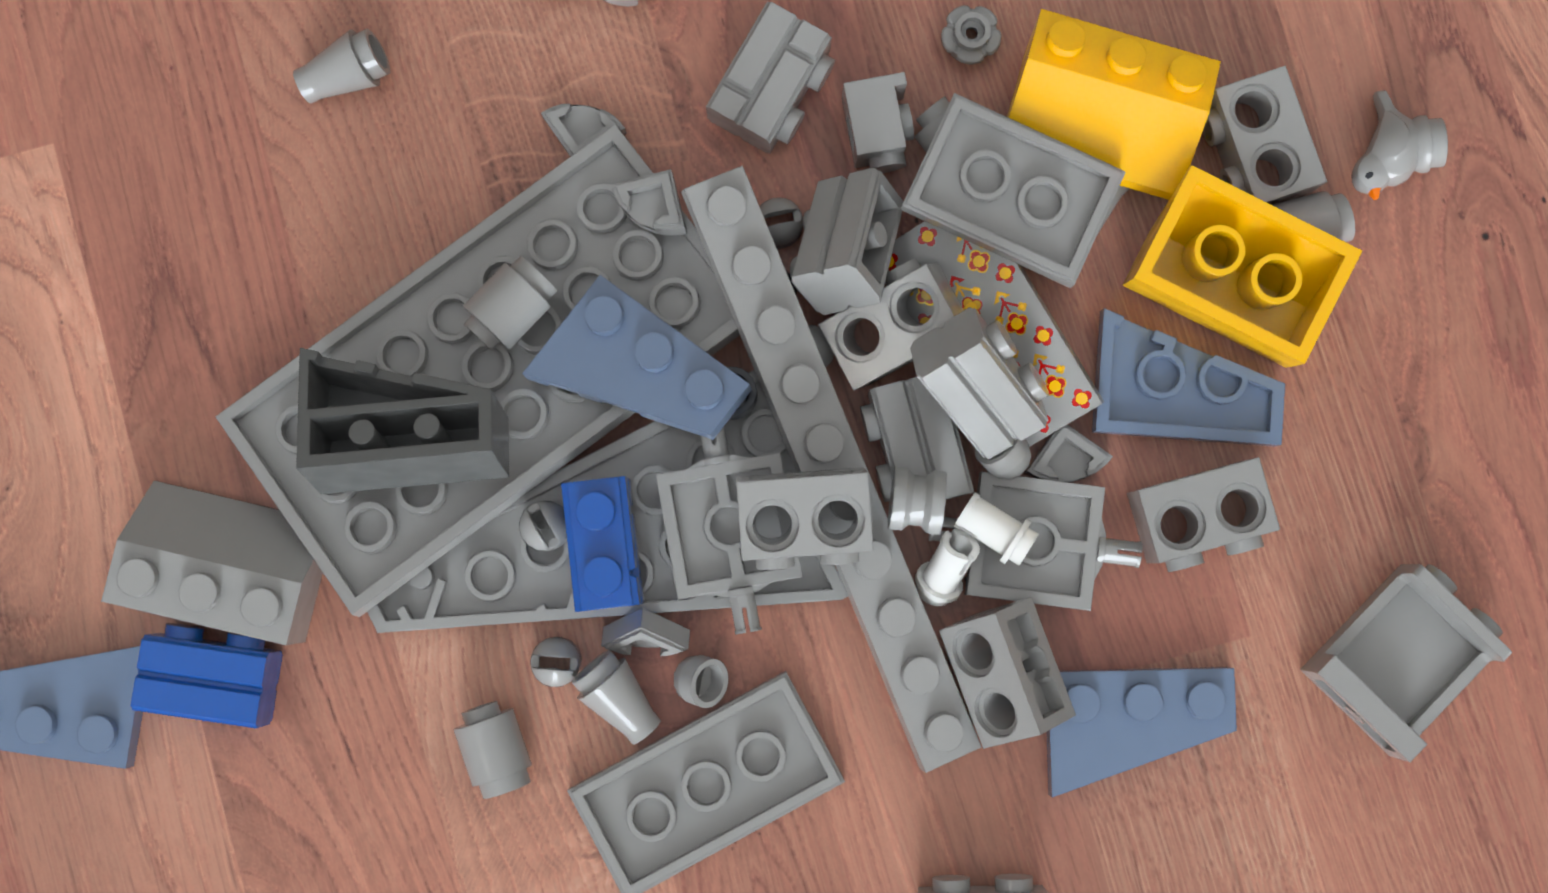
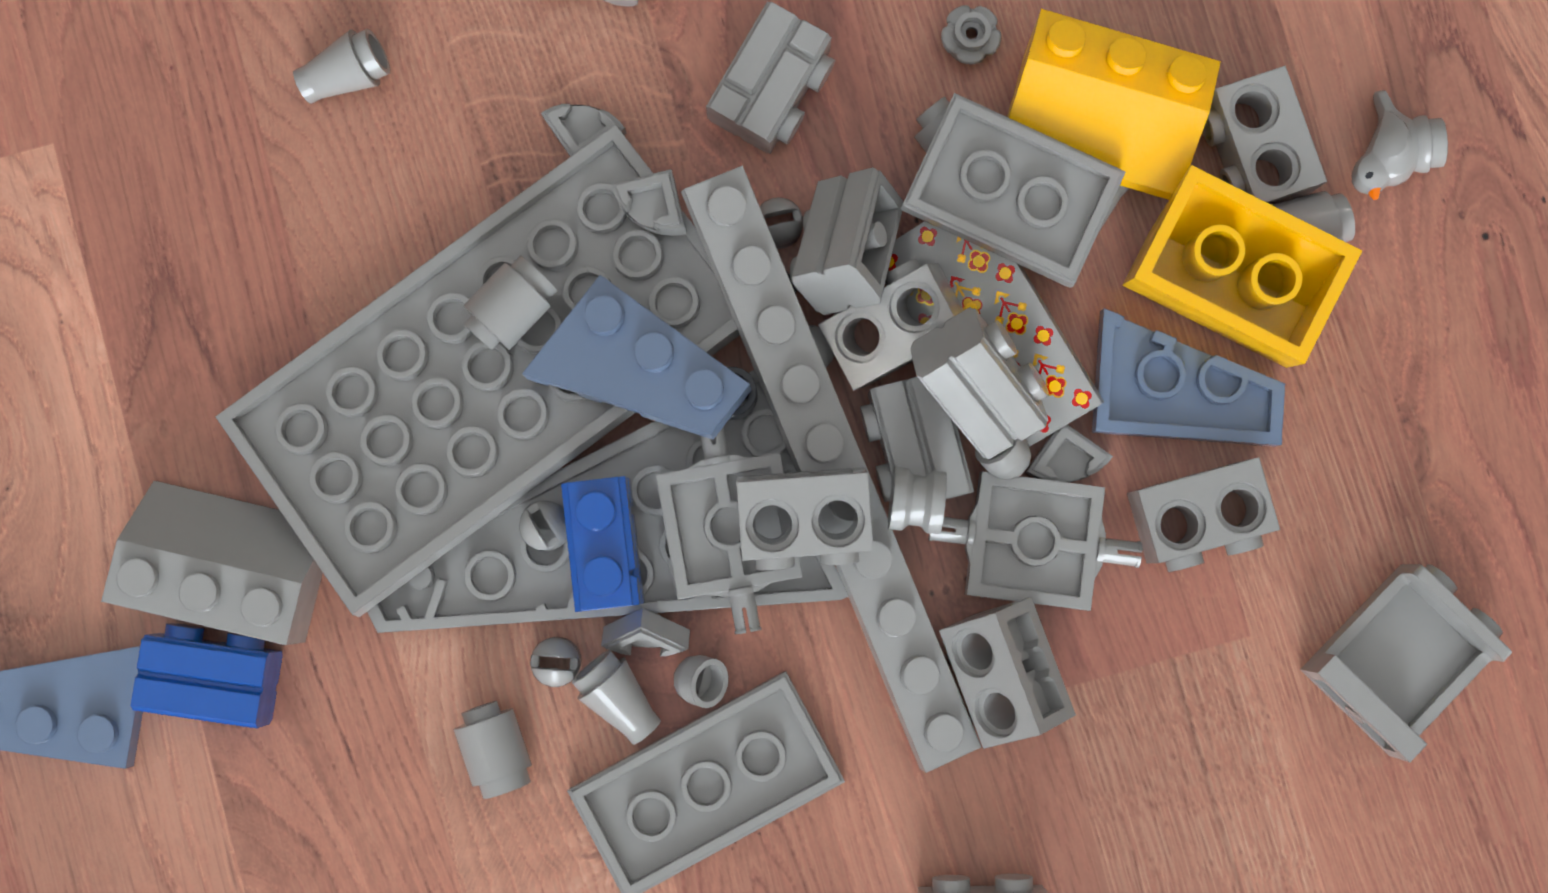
dark grey wedge [296,348,509,494] -> none
light grey brick [841,72,914,173] -> none
white pin [915,529,980,606] -> none
white pin [954,492,1039,566] -> none
sand blue wing [1046,667,1237,798] -> none

